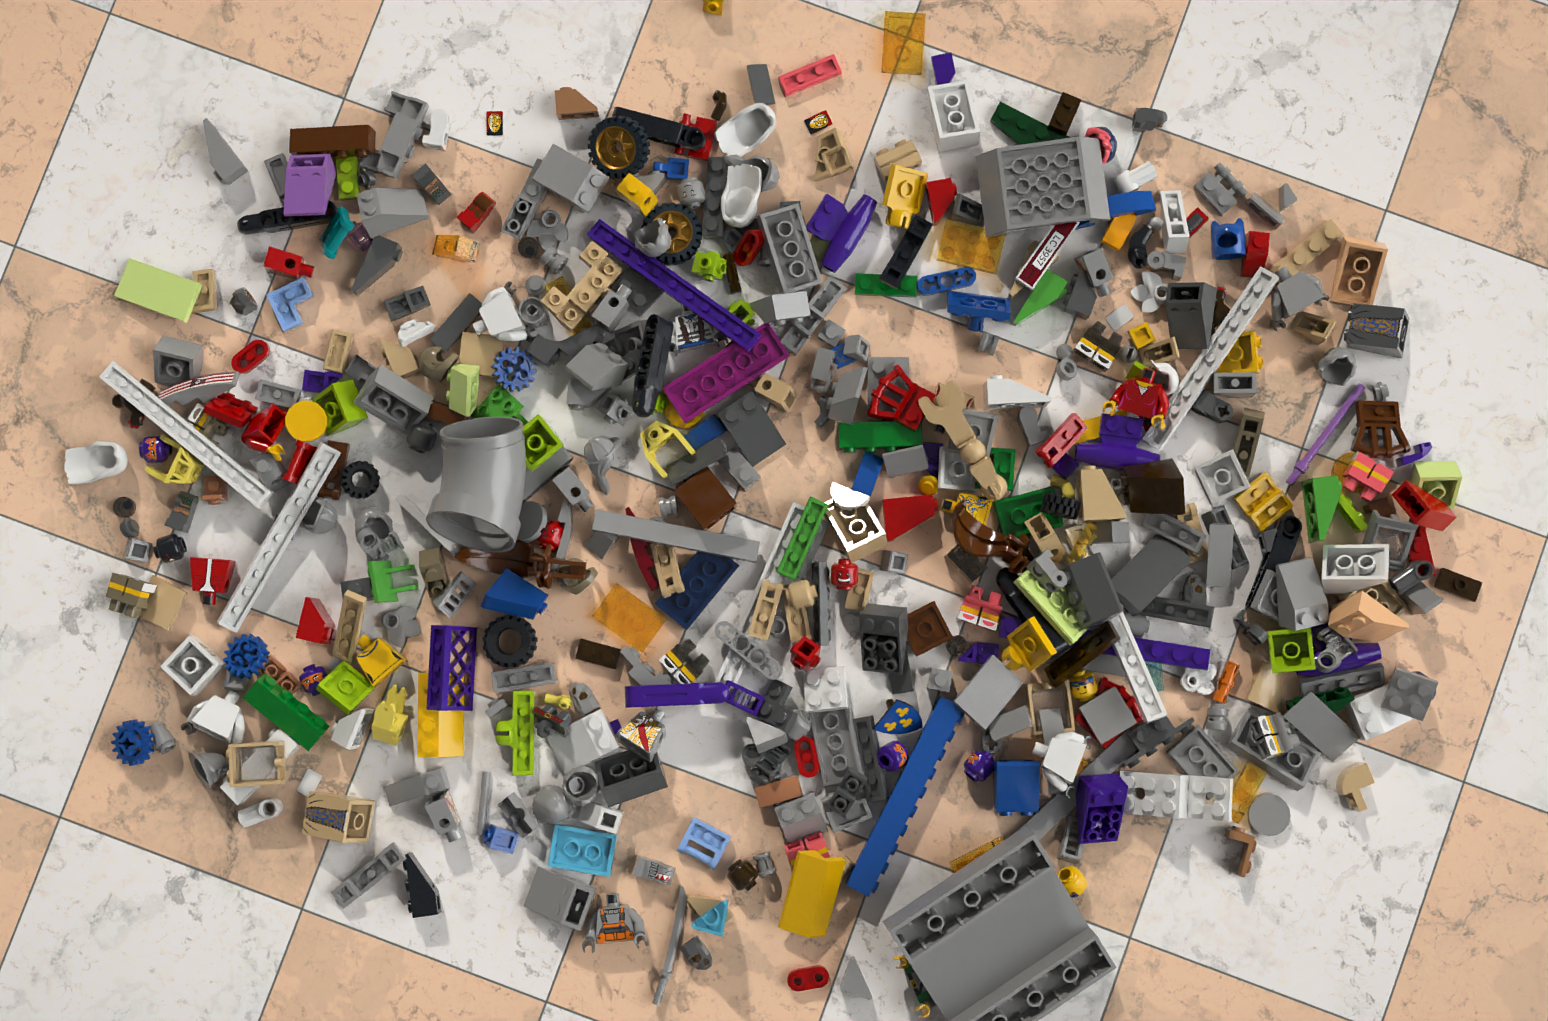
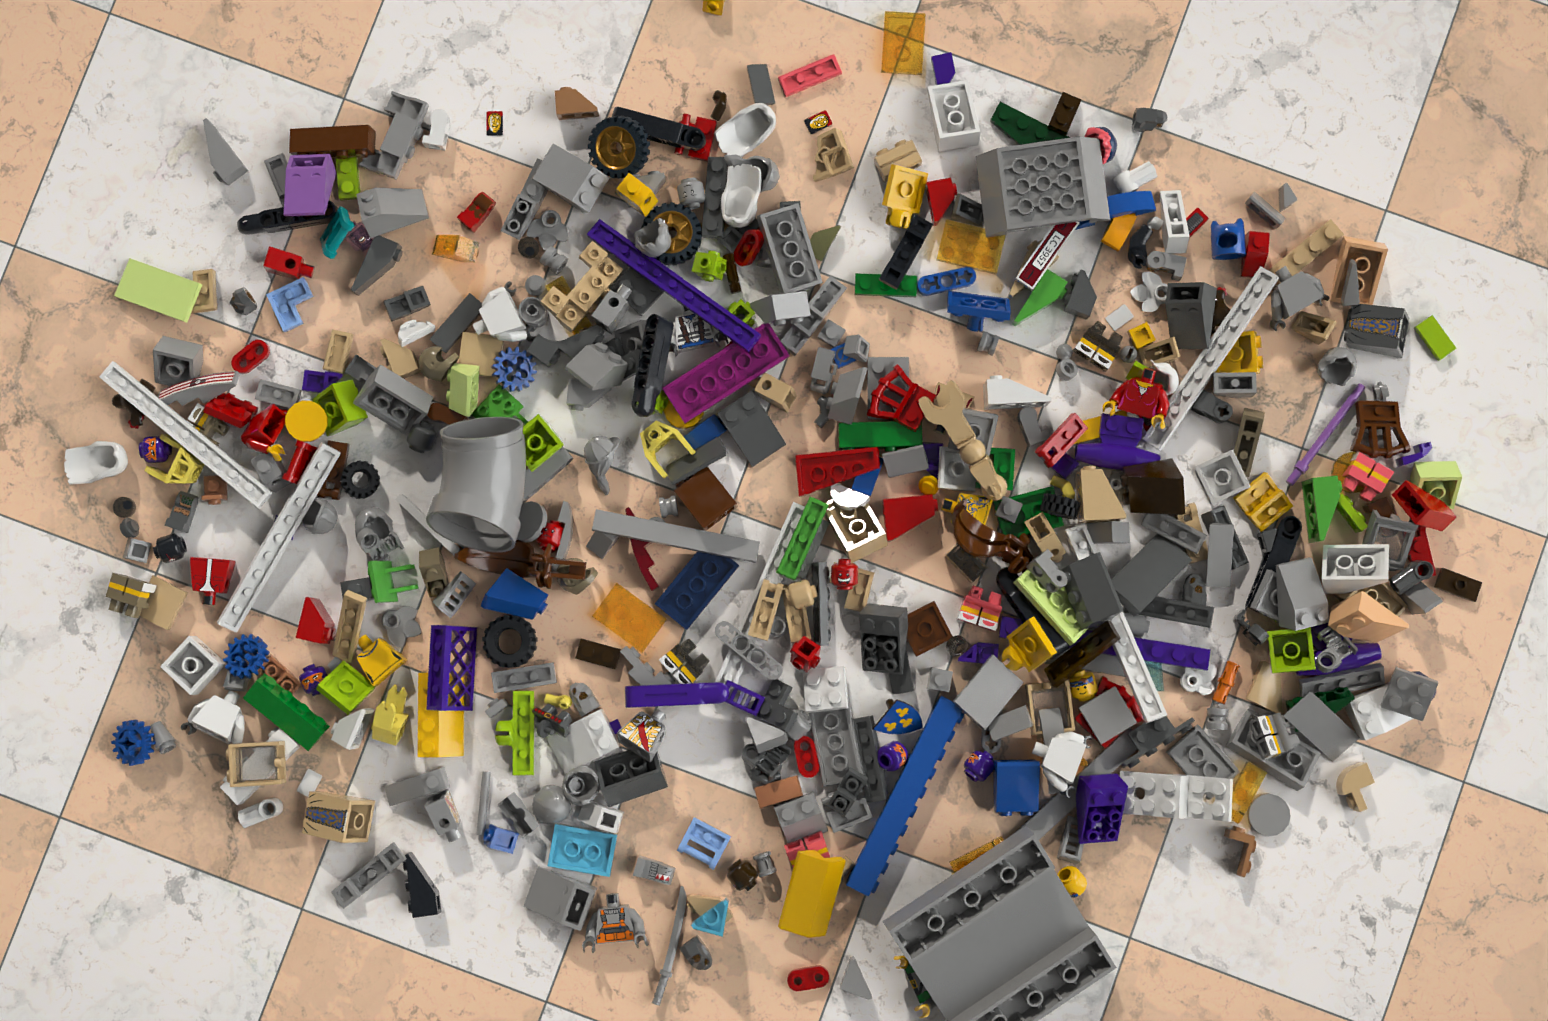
light grey piece [189,752,229,789] -> none
dark grey plate [358,167,376,190] -> none
dark grey leg [412,163,452,205] -> none
light grey torso [552,466,594,512] -> none
light grey brick [596,392,633,426] -> none
tan plate [651,543,685,598] -> none
blue plate [653,157,689,181] -> none
light grey slope [718,447,761,492] -> none
dark purple plate [806,194,878,273] -> none
light grey slope [880,550,908,575] -> none
clear yellow piece [1061,522,1097,564] -> none
light grey torso [1074,248,1113,297] -> none
light grey plate [1193,163,1248,216] -> none
none -> red wing [795,447,880,497]
none -> light grey plate [995,496,1023,524]
none -> light grey slope [1341,259,1360,306]
none -> lime tile [1414,315,1457,361]

